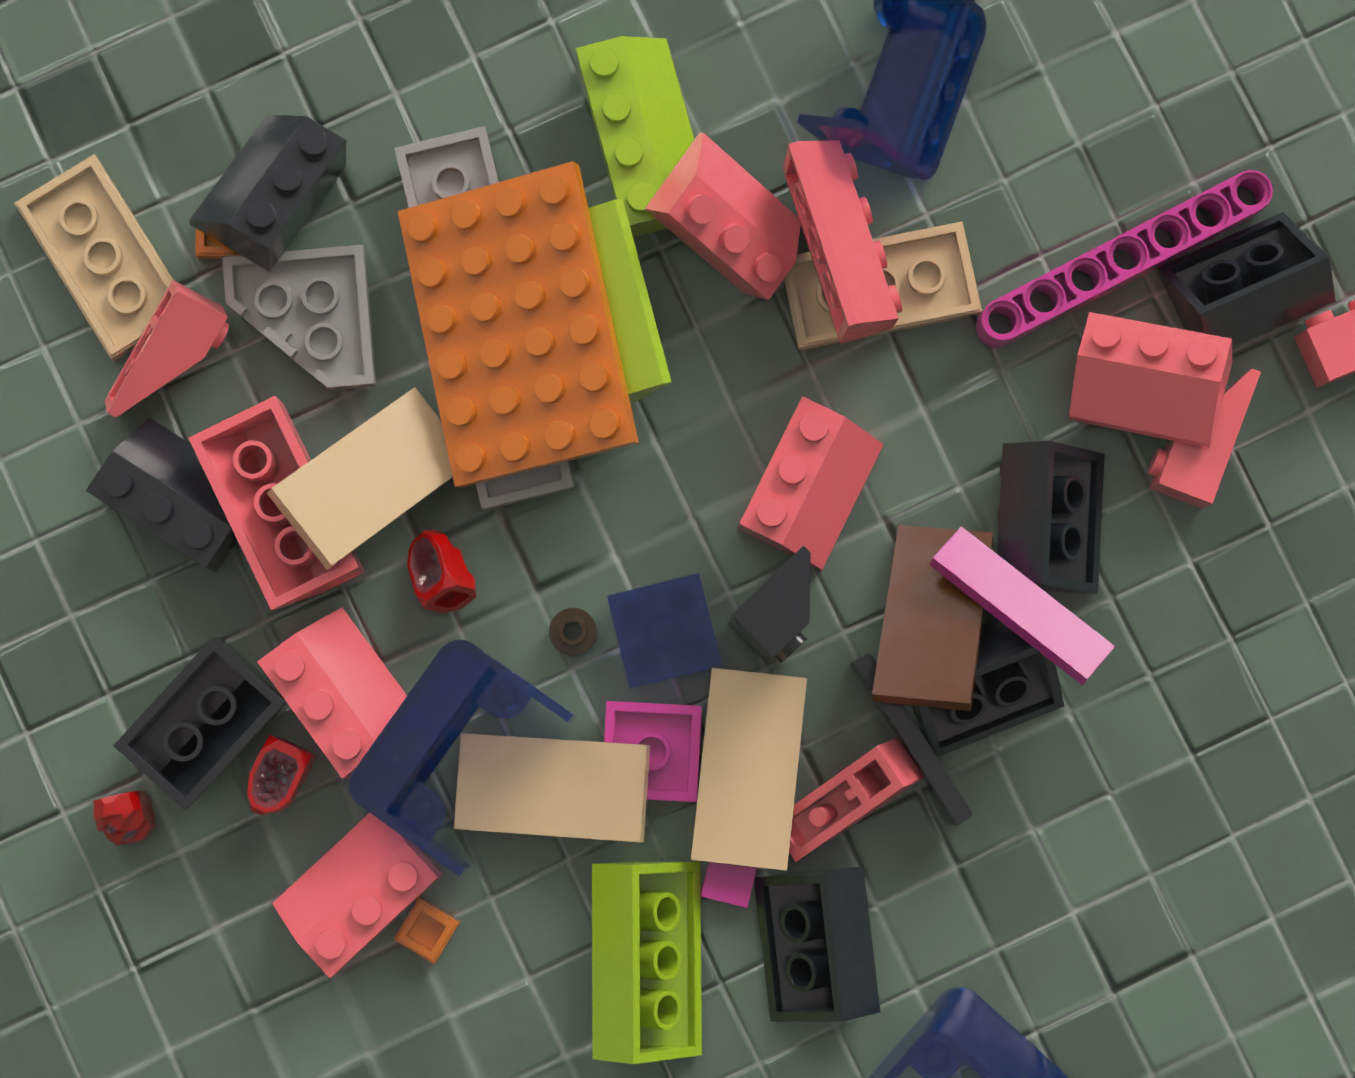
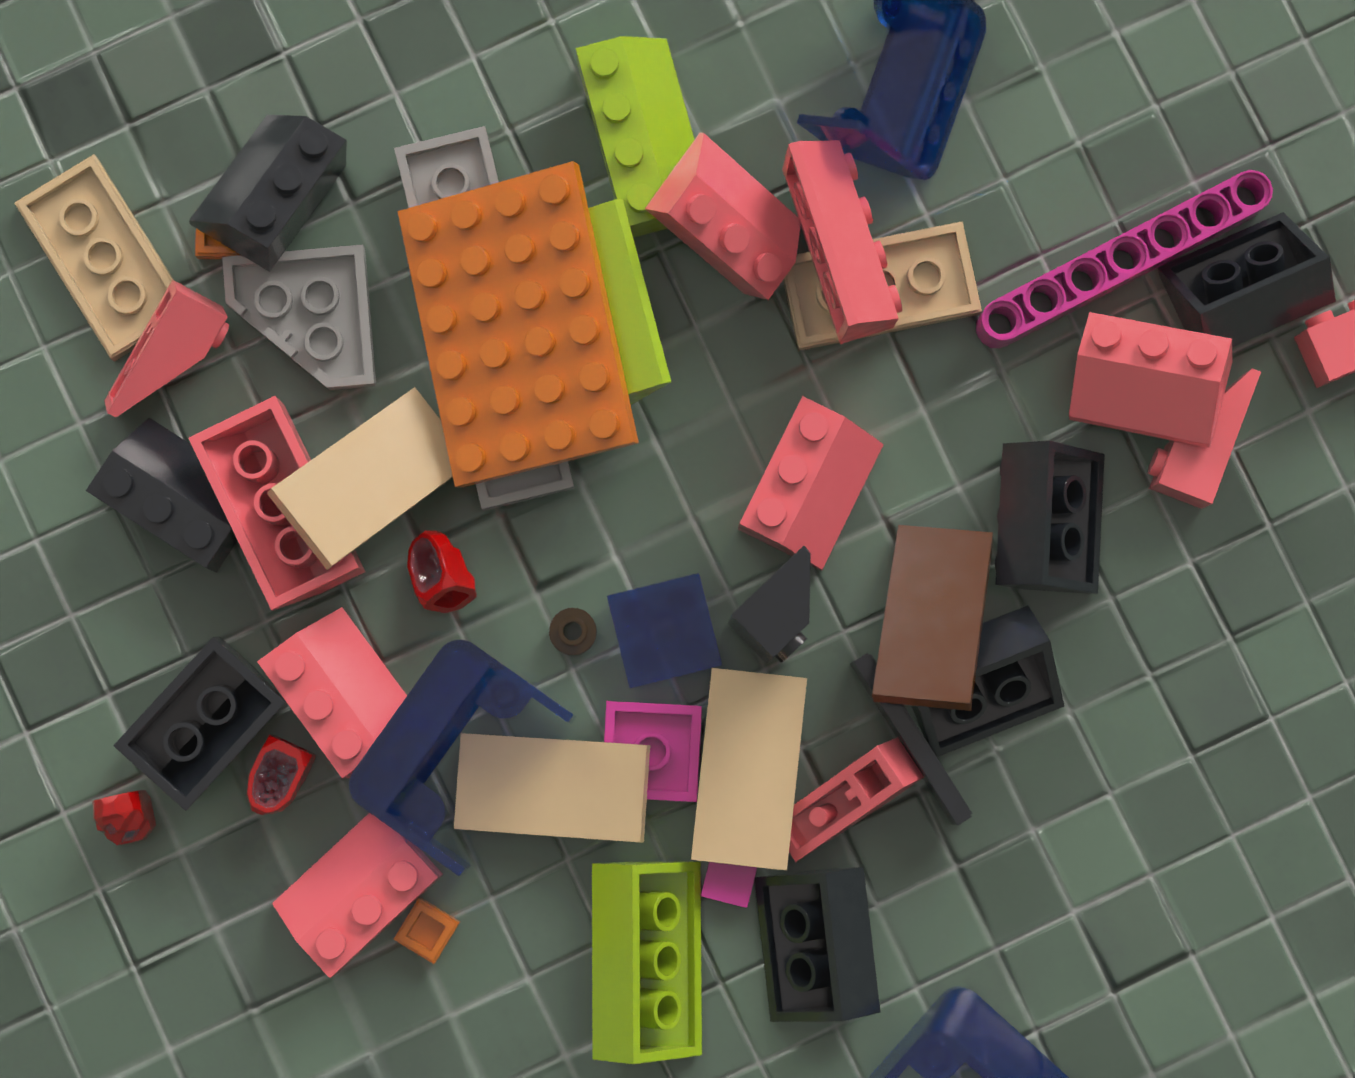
tile [930,526,1115,686] -> none

